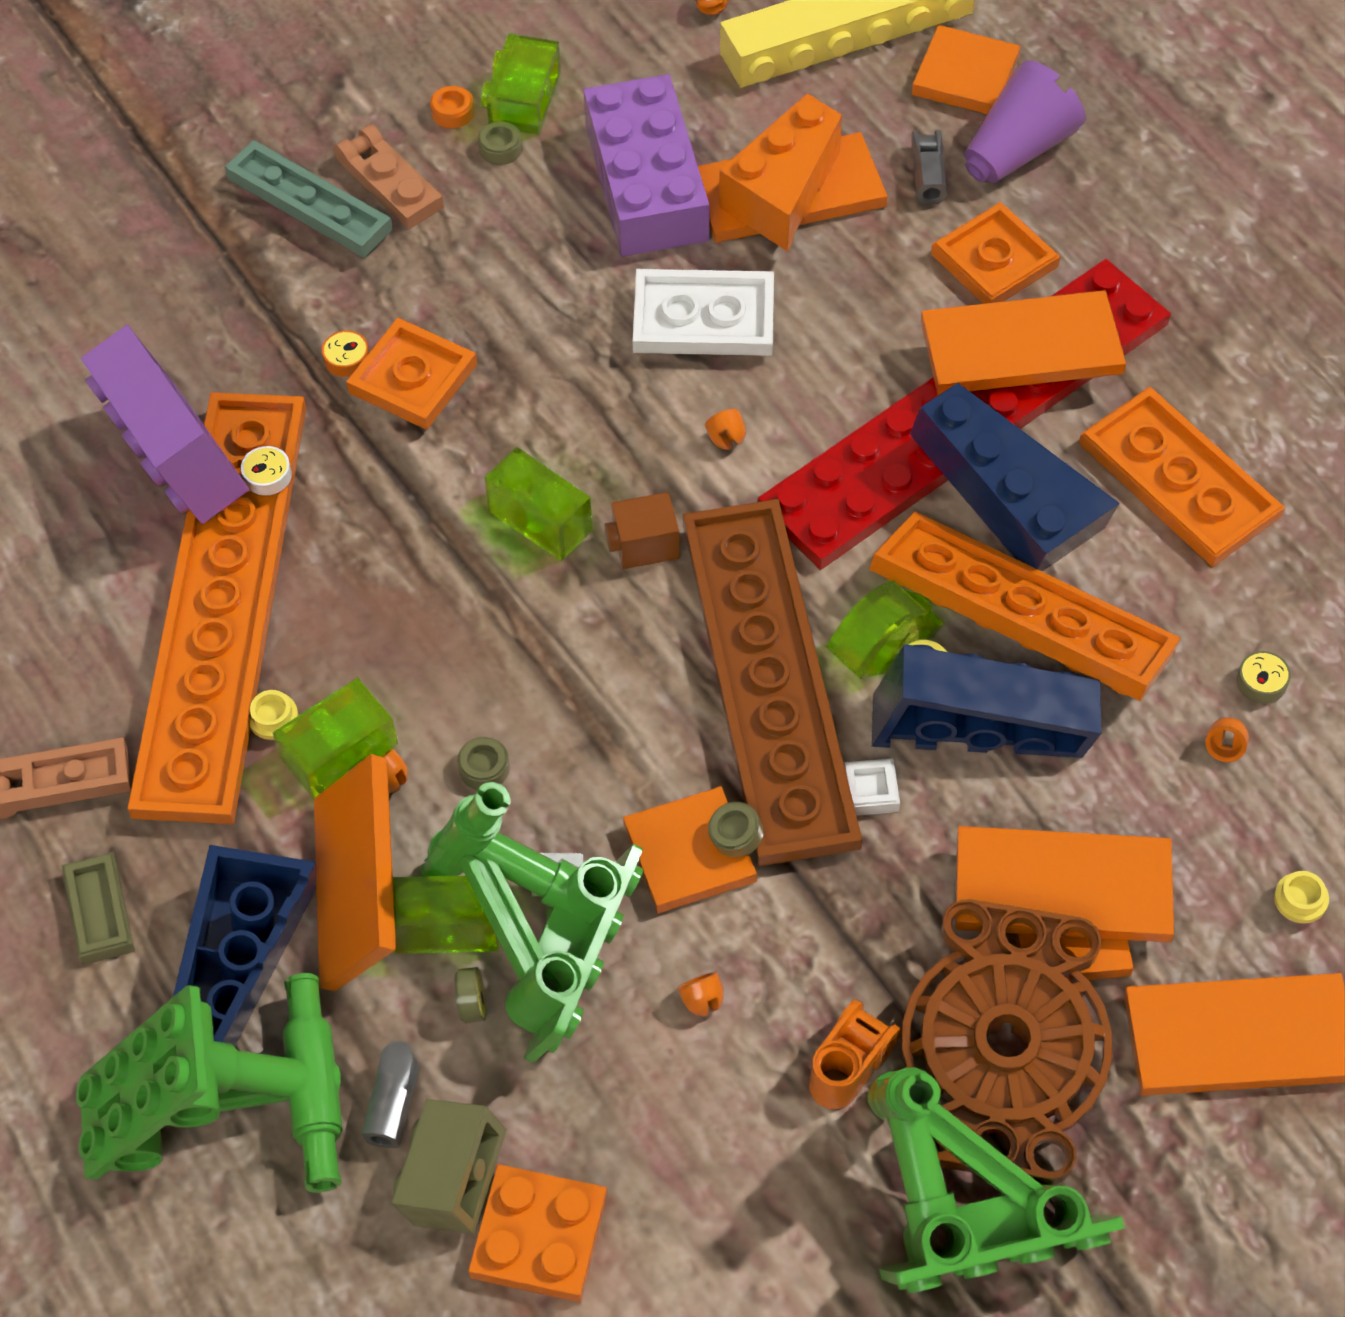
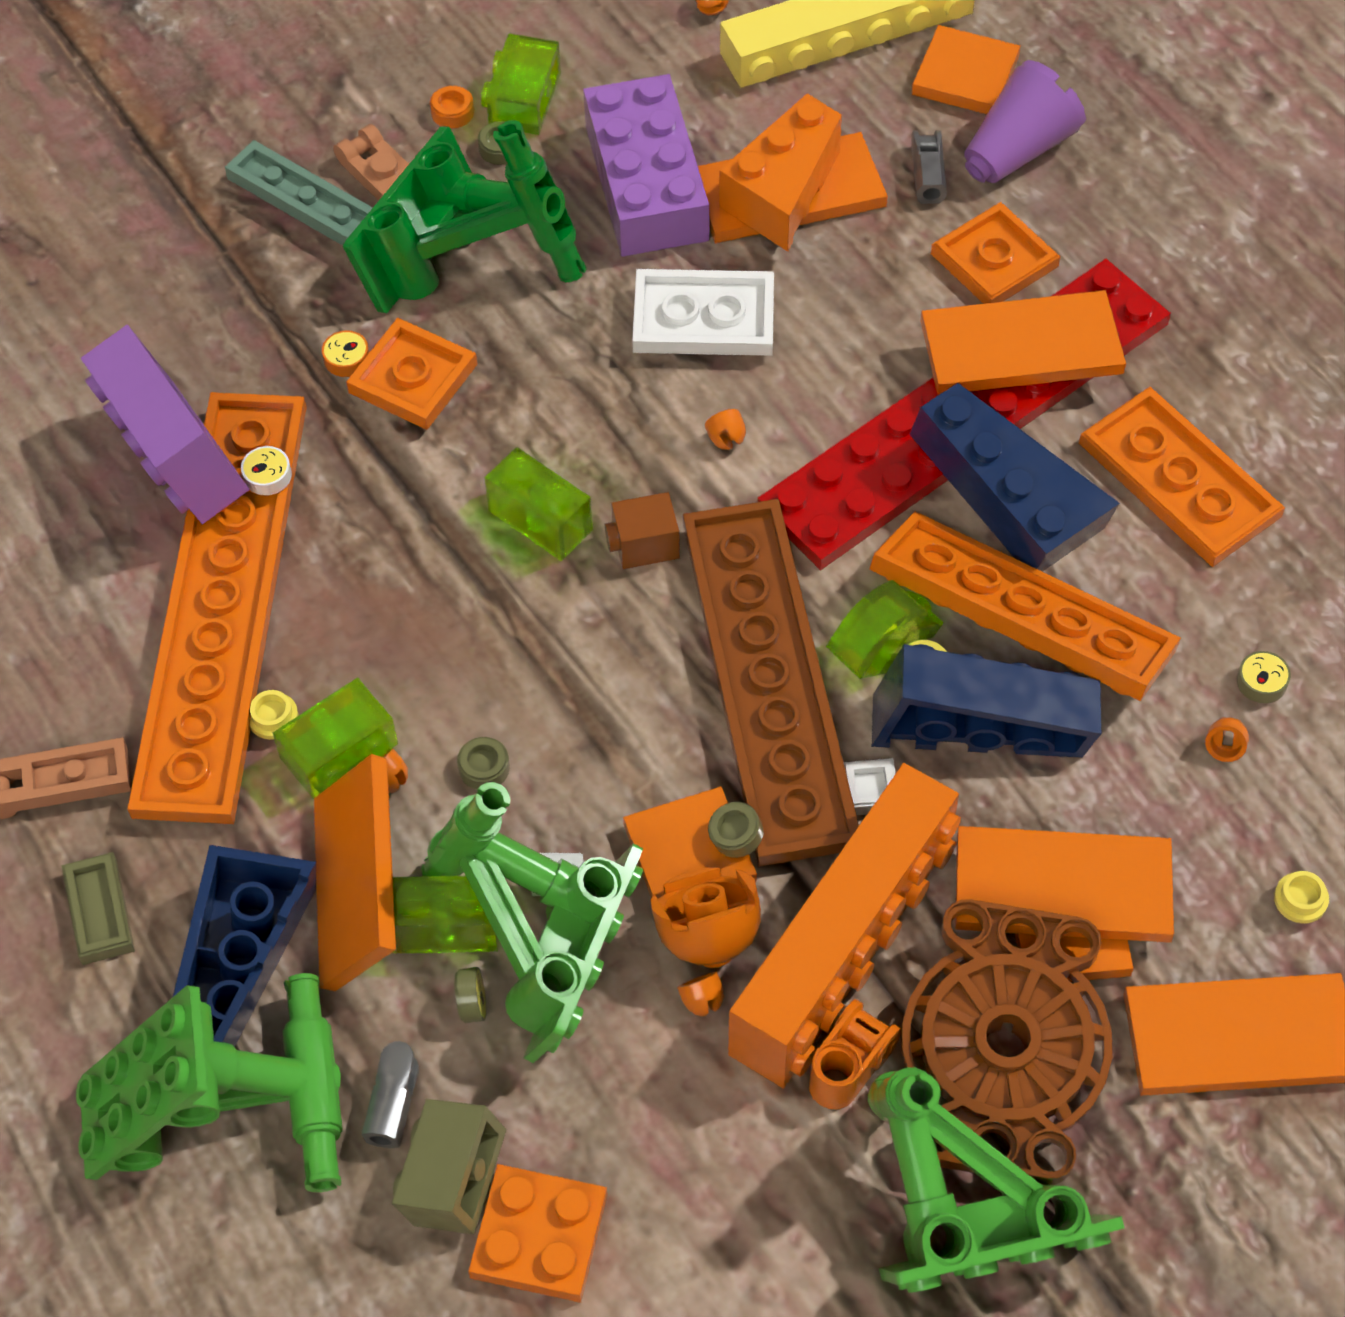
none -> green plate [343,120,586,313]
none -> orange cylinder [651,867,761,968]
none -> orange brick [728,763,961,1089]

